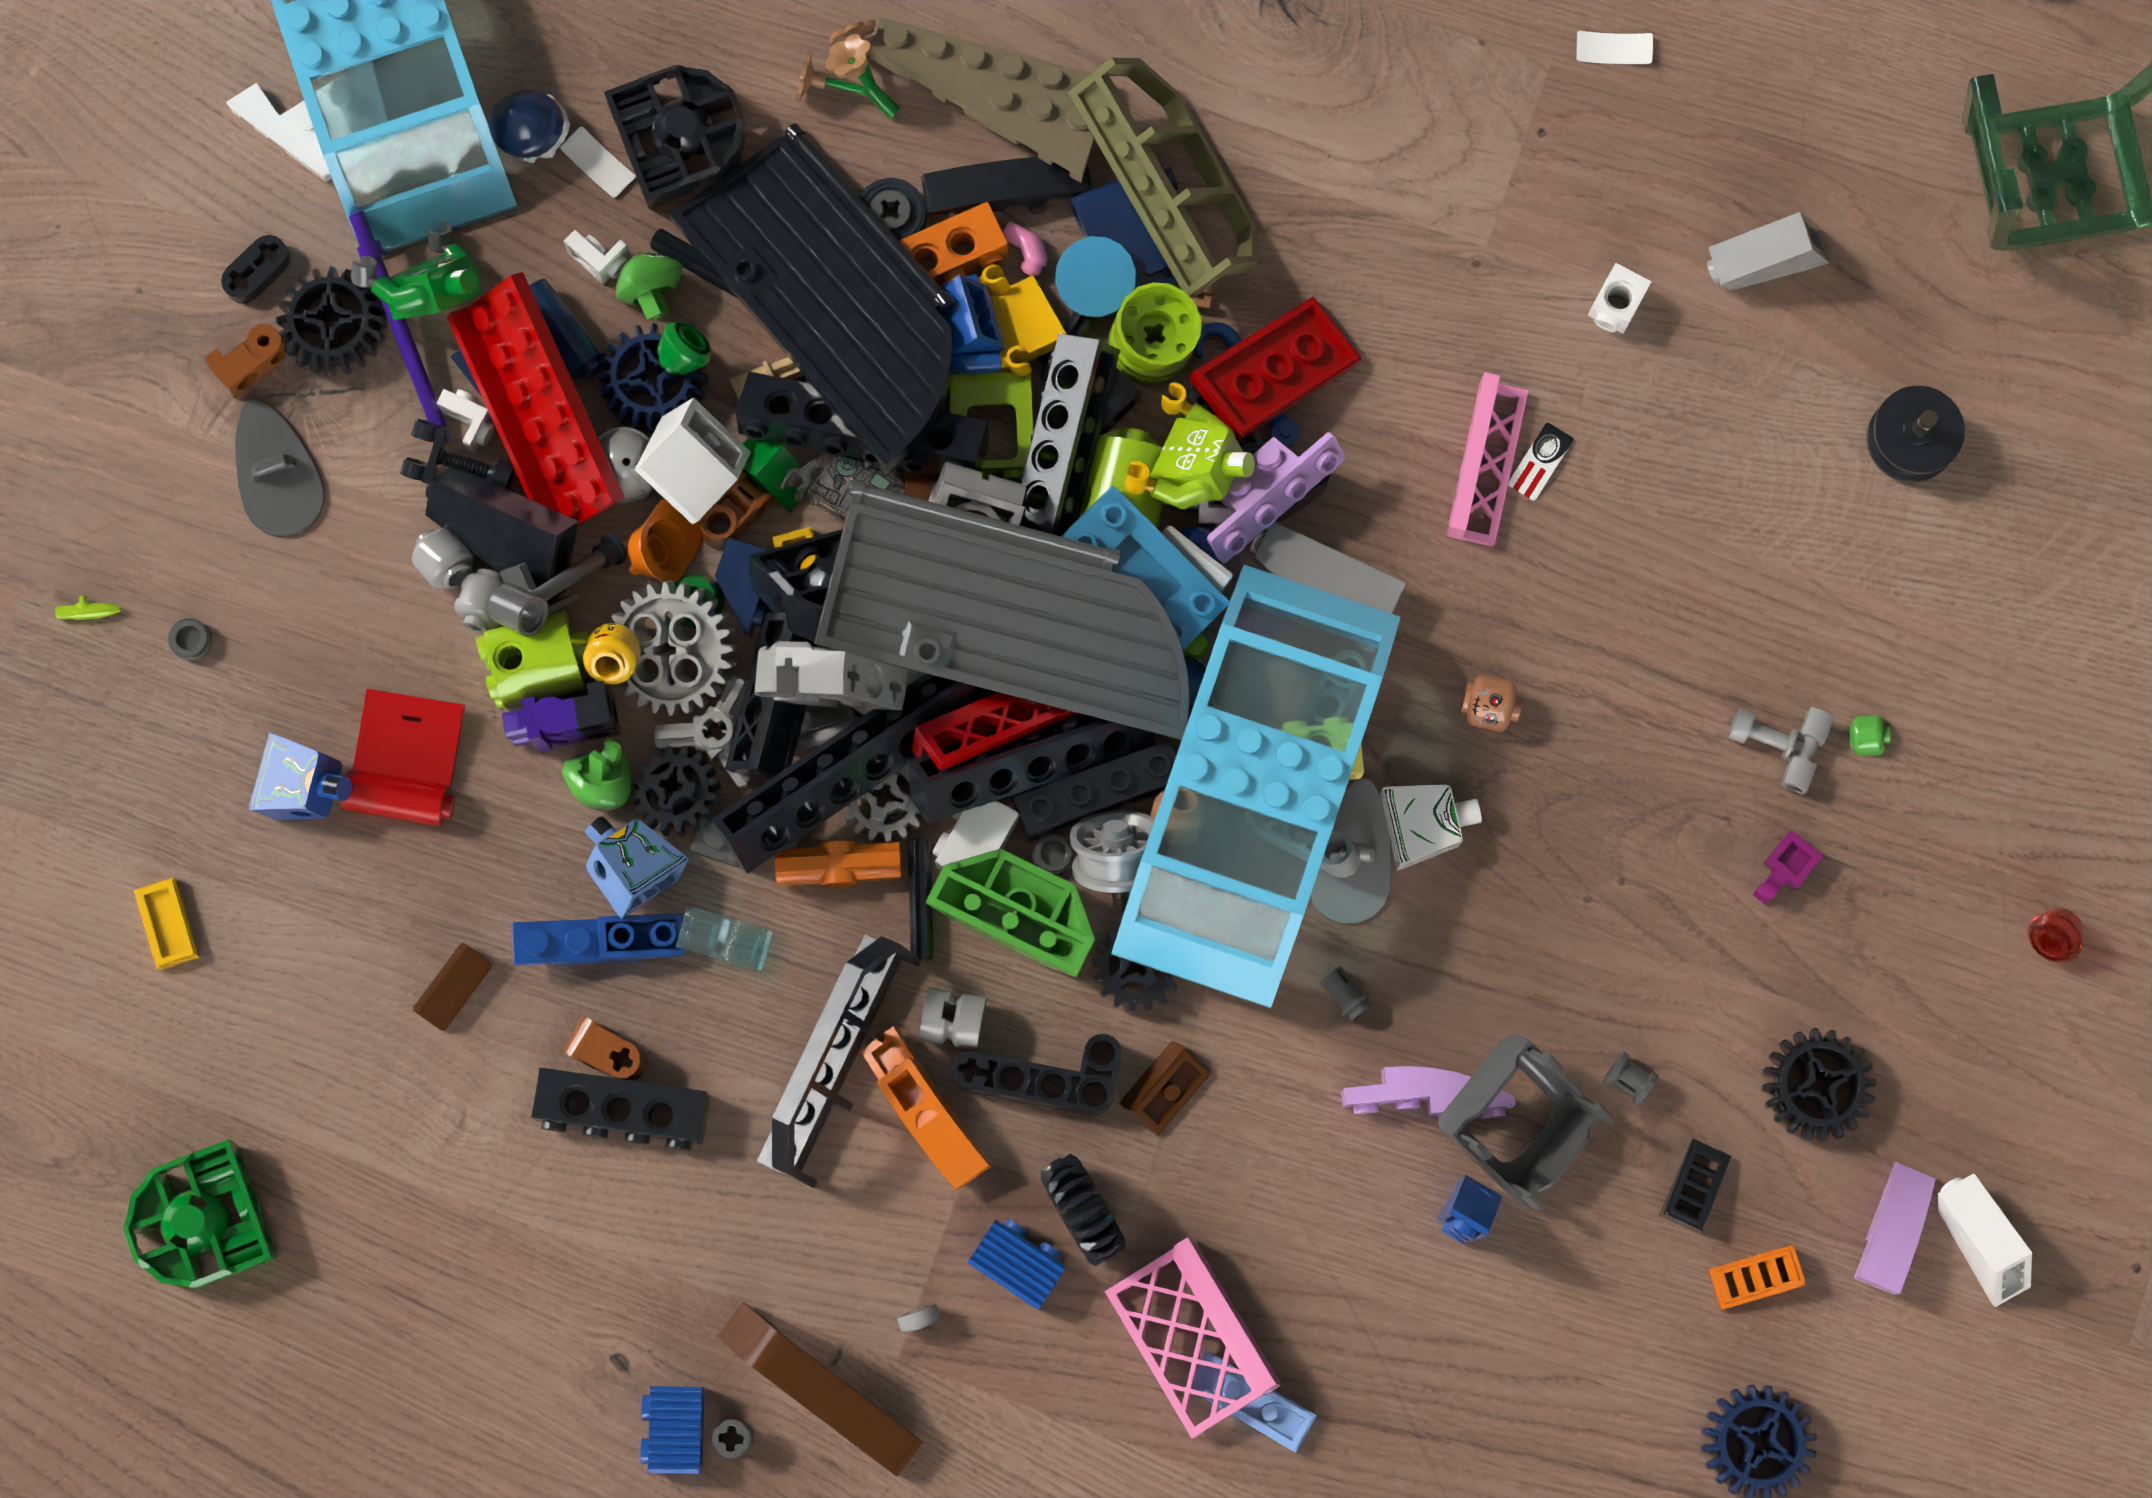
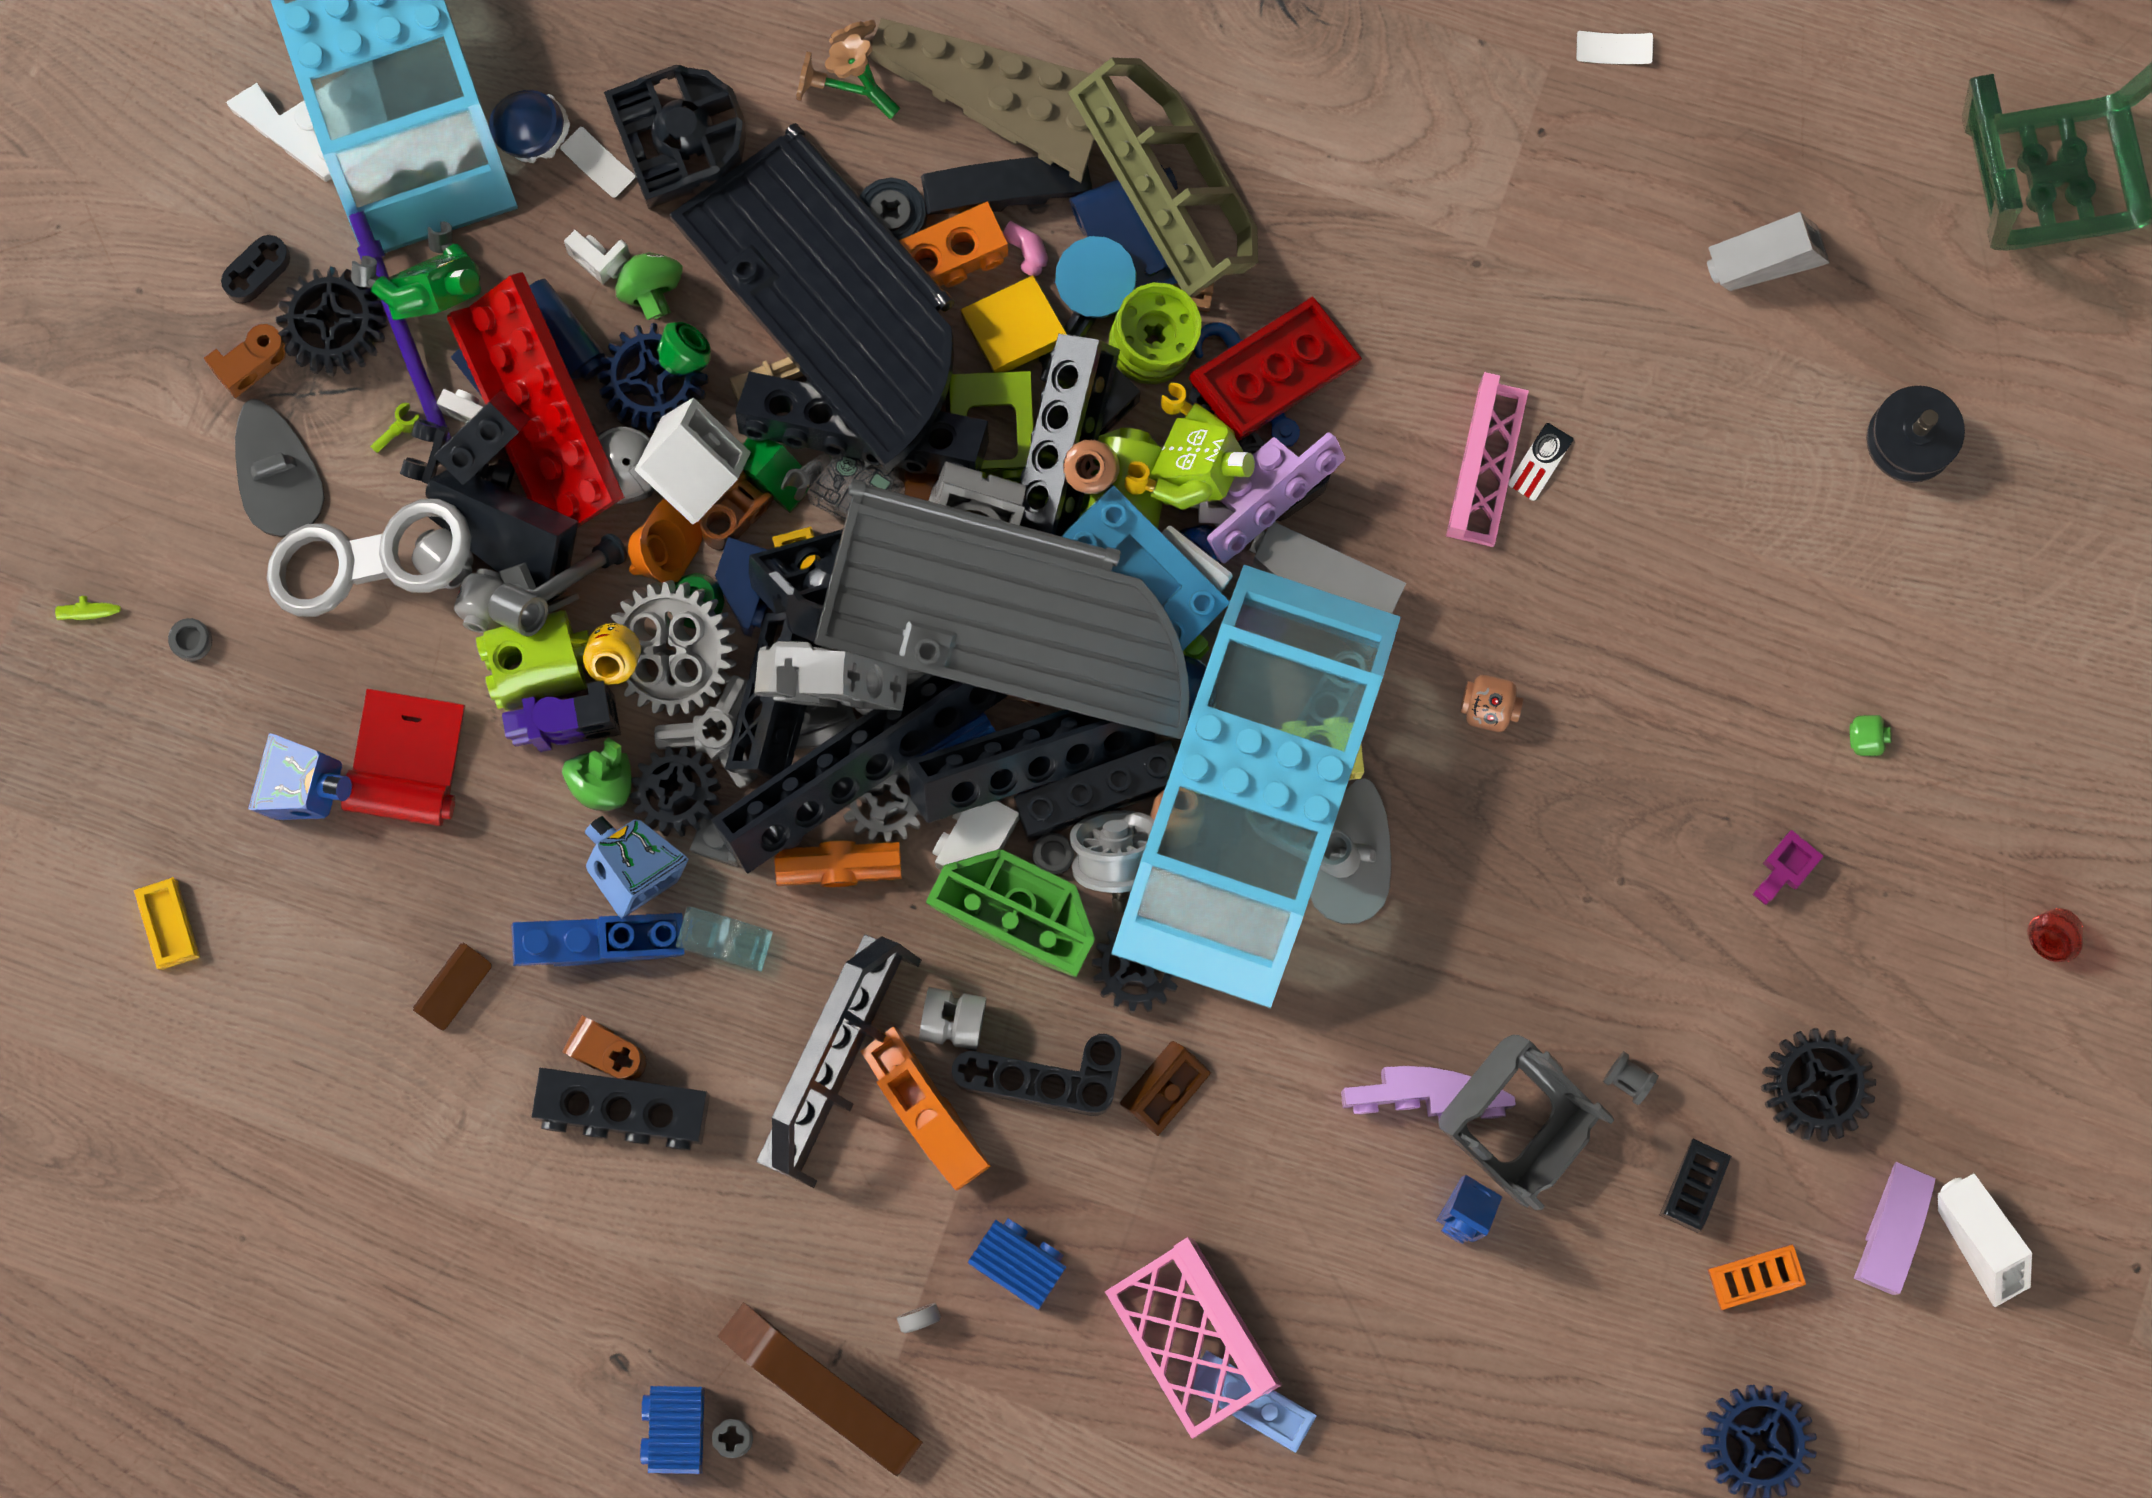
green connector [123,1139,278,1289] -> none
black axle [650,229,737,298] -> none
black axle [908,838,933,961] -> none
red fence [912,692,1078,771] -> none
blue torso [938,264,1032,377] -> none
black gear [1041,1154,1126,1267] -> none
dark grey pin [1320,966,1372,1022] -> none
white torso [1379,784,1482,870] -> none
white brick [1588,263,1652,334] -> none
light grey bar [1727,707,1834,795] -> none
none -> light grey bar [266,499,472,617]
none -> lime hand [370,403,420,453]
none -> black brick [434,389,530,485]
none -> nougat head [1063,440,1120,494]

